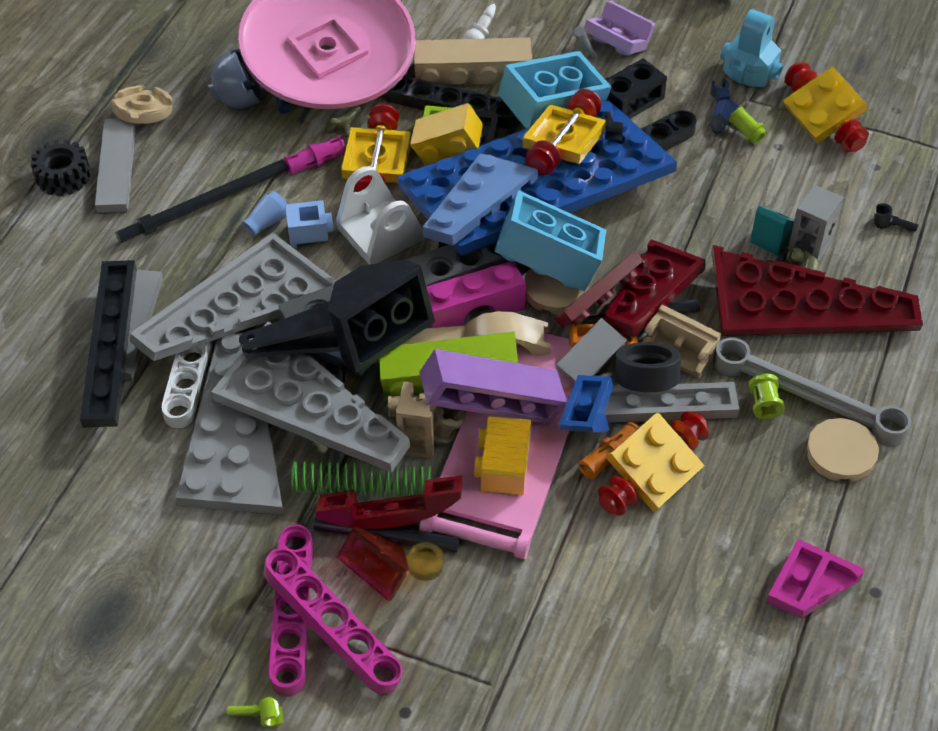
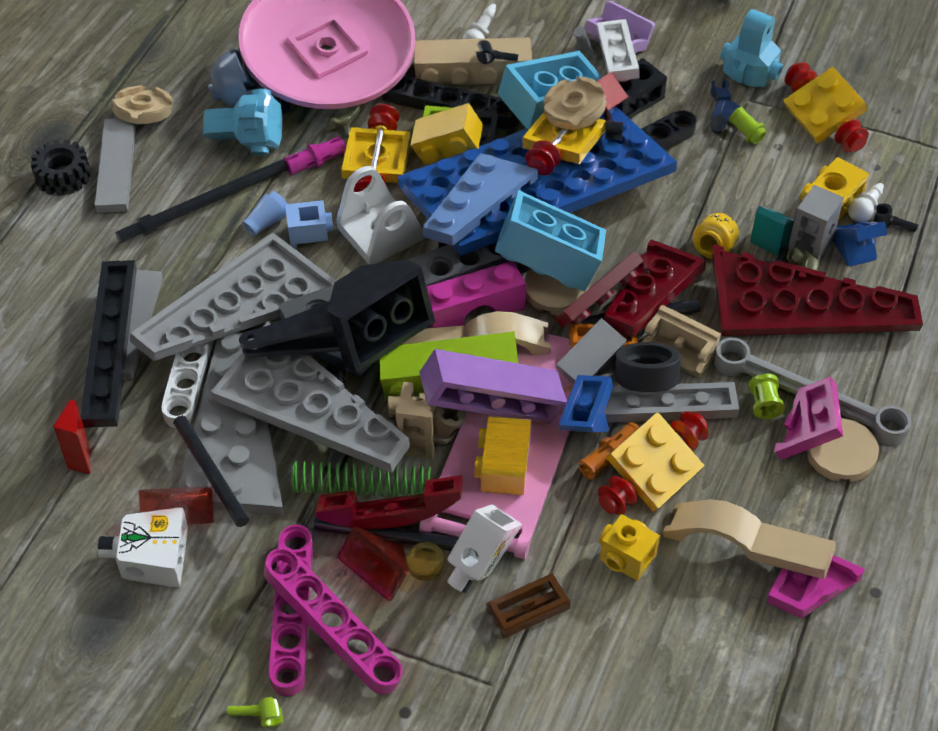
none -> red slope [53,400,91,474]
none -> white torso [98,508,188,587]
none -> clear red slope [139,486,215,524]
none -> black bar [173,415,250,527]
none -> medium azure piece [203,89,282,156]
none -> white torso [447,504,523,593]
none -> black hand [476,40,518,65]
none -> reddish brown tile [486,573,571,639]
none -> tan tile [544,77,606,130]
none -> tile [596,72,628,114]
none -> white plate [597,19,639,82]
none -> yellow brick [598,514,660,581]
none -> tan piece [663,499,835,579]
none -> yellow head [693,212,739,259]
none -> dark pink wing [774,376,843,460]
none -> yellow brick [799,157,870,224]
none -> blue slope [833,222,887,266]
none -> white bar [848,183,884,222]

